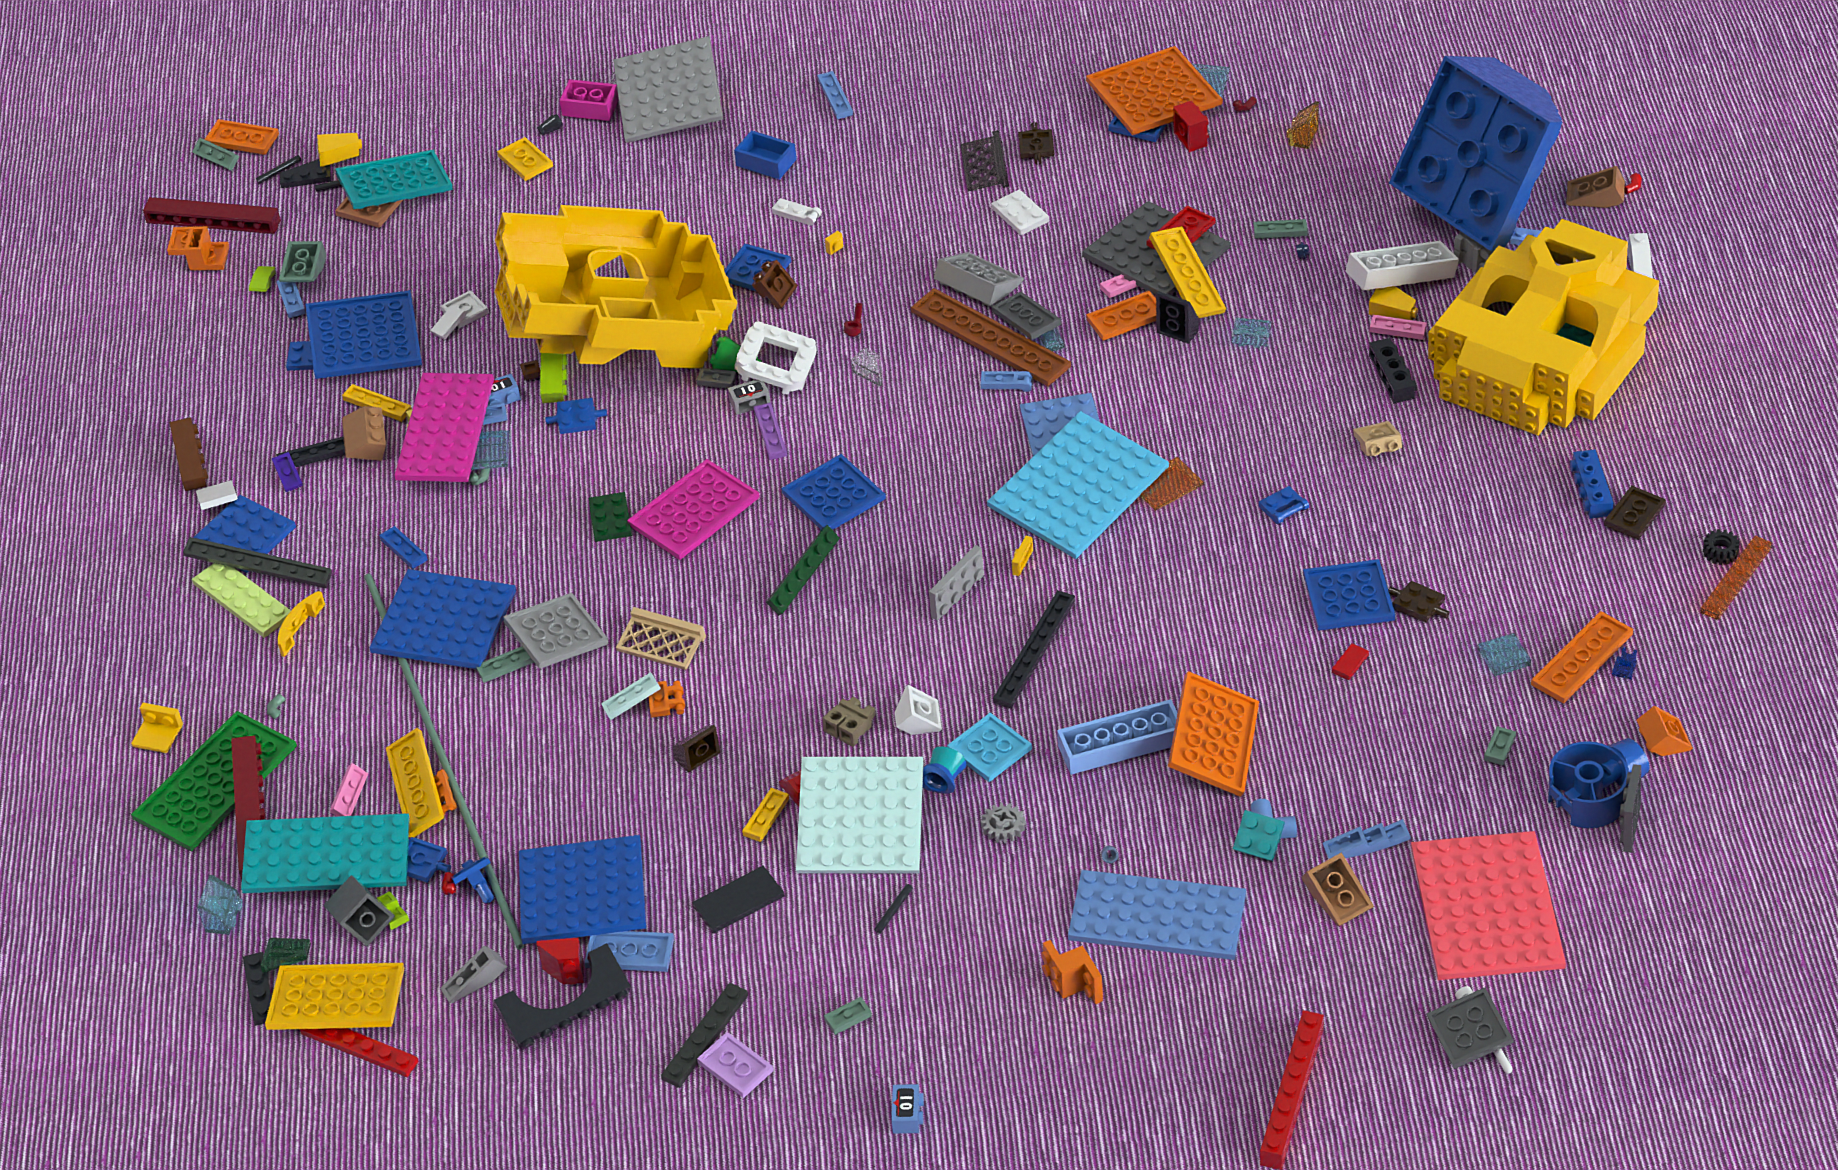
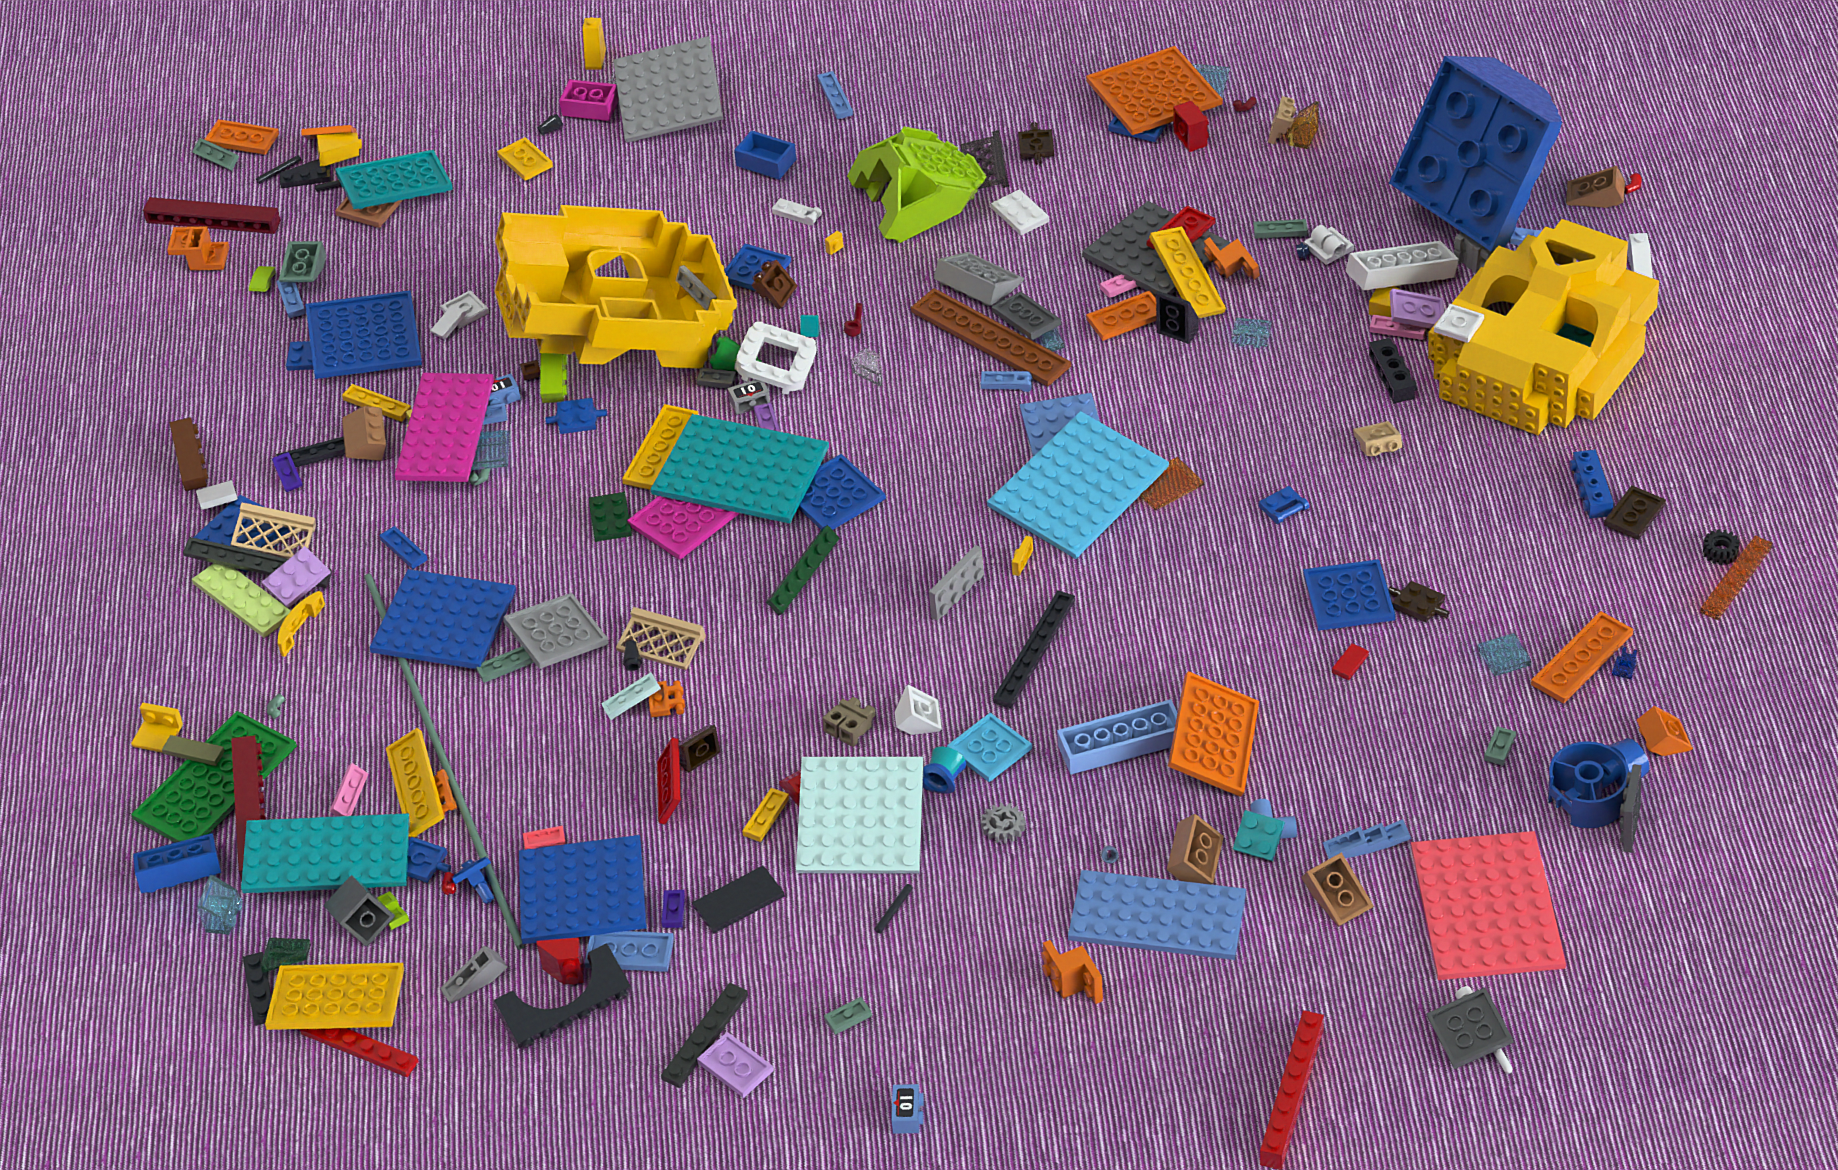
none -> blue slope [133,833,222,894]
none -> olive tile [162,735,225,766]
none -> tan fence [231,503,316,559]
none -> lavender plate [262,546,330,608]
none -> orange tile [301,125,357,139]
none -> coral plate [523,825,566,850]
none -> yellow slope [583,17,606,70]
none -> yellow plate [622,404,698,490]
none -> black cone [623,641,642,671]
none -> teal plate [651,414,829,524]
none -> red tile [657,737,681,825]
none -> dark purple plate [661,890,685,928]
none -> light grey tile [675,265,717,310]
none -> teal slope [800,315,820,337]
none -> lime piece [847,126,986,243]
none -> medium nougat slope [1167,814,1224,885]
none -> orange bracket [1203,237,1260,280]
none -> tan plate [1268,96,1296,144]
none -> white plate [1304,225,1354,265]
none -> lavender plate [1390,288,1444,328]
none -> white tile [1434,304,1484,343]

